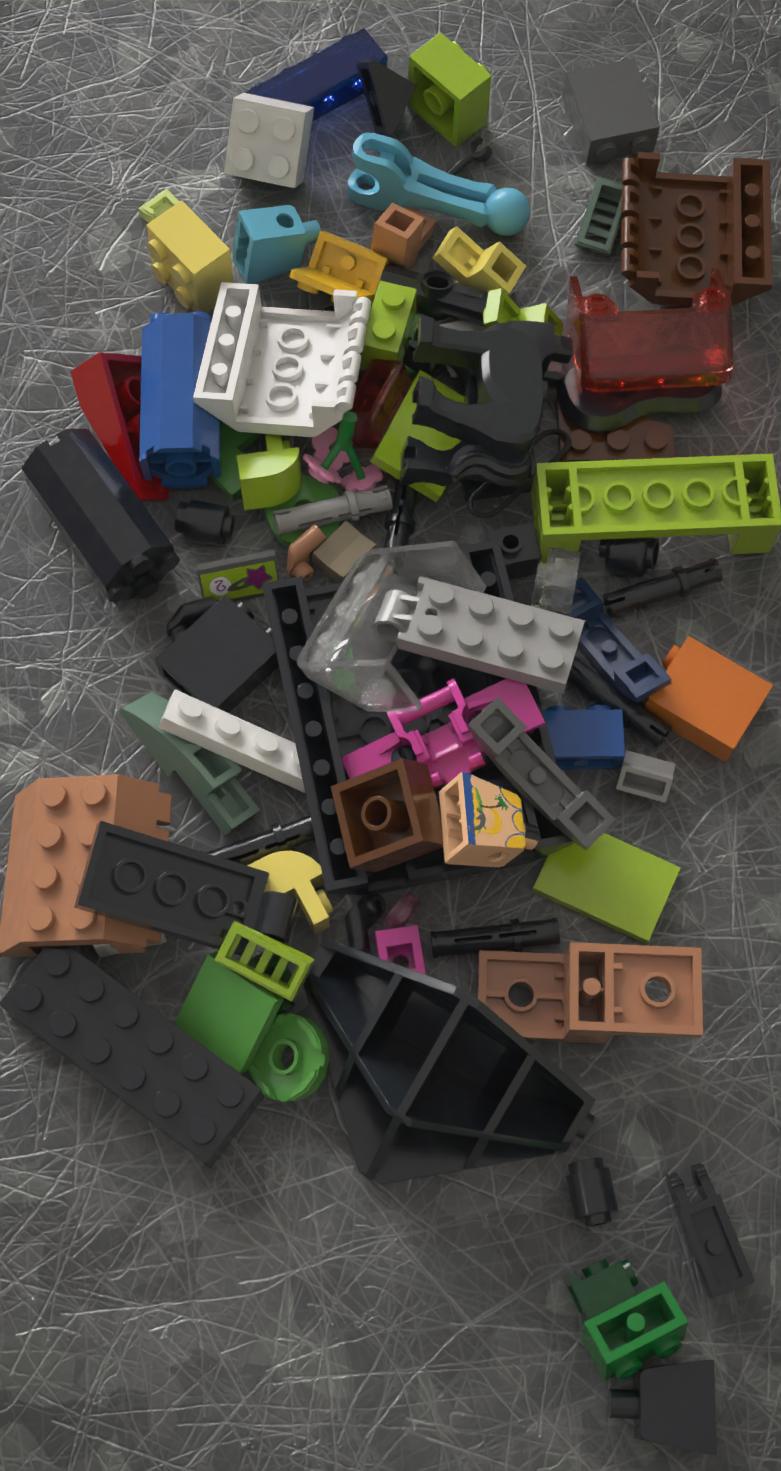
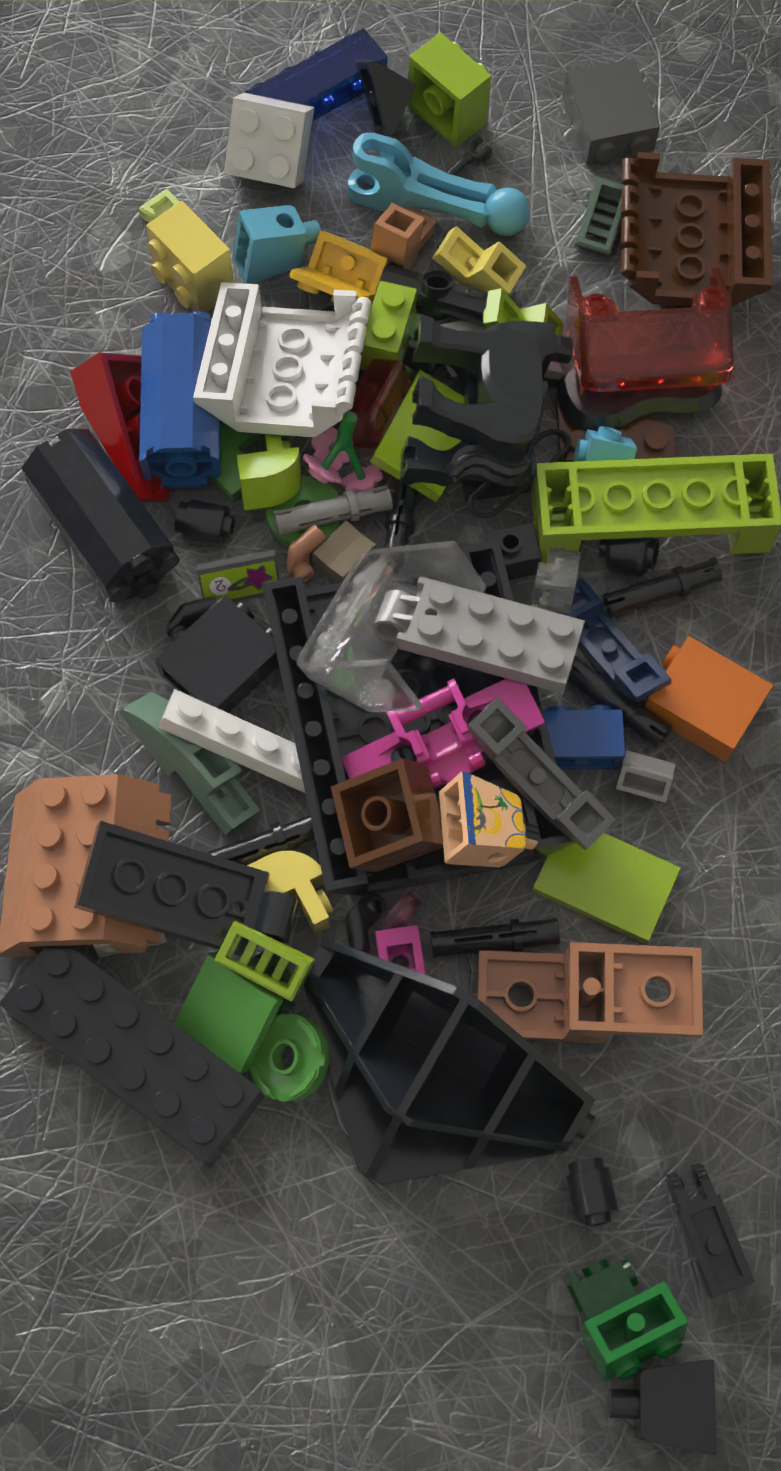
none -> medium azure brick [574,426,637,462]

